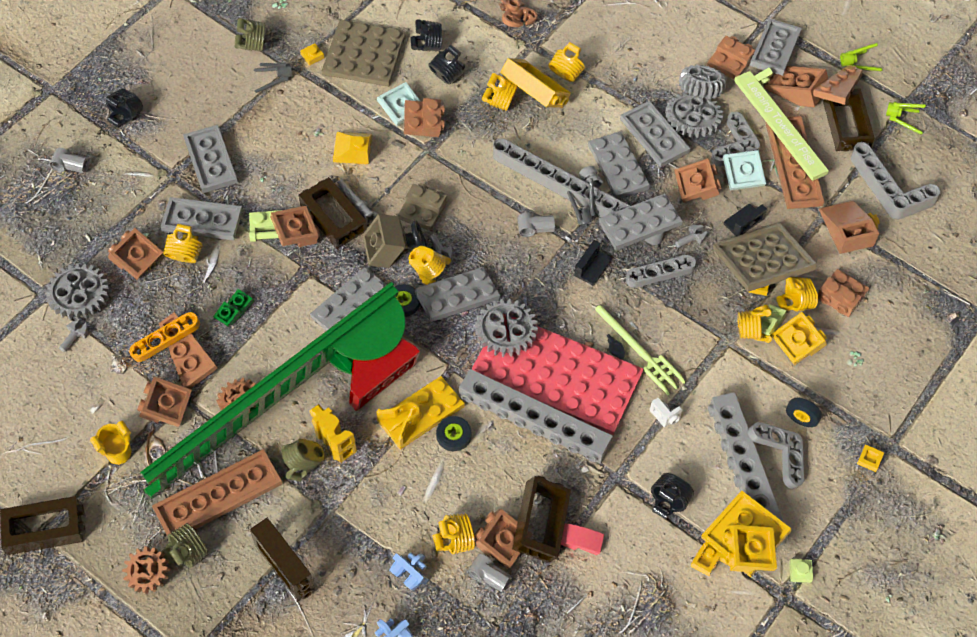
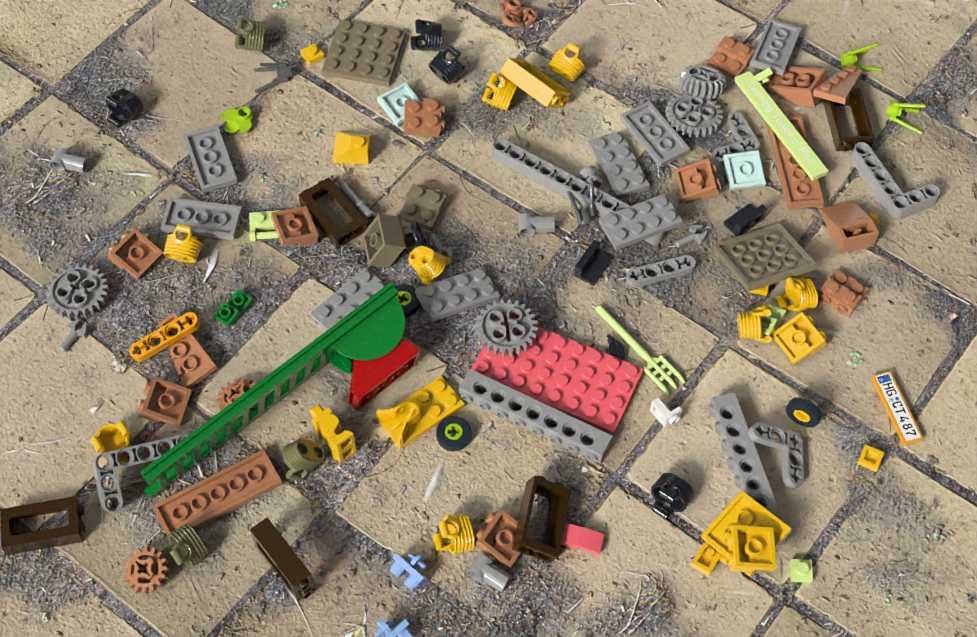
none -> light grey beam [92,434,188,512]
none -> lime plate [220,106,253,134]
none -> tile [871,371,923,446]

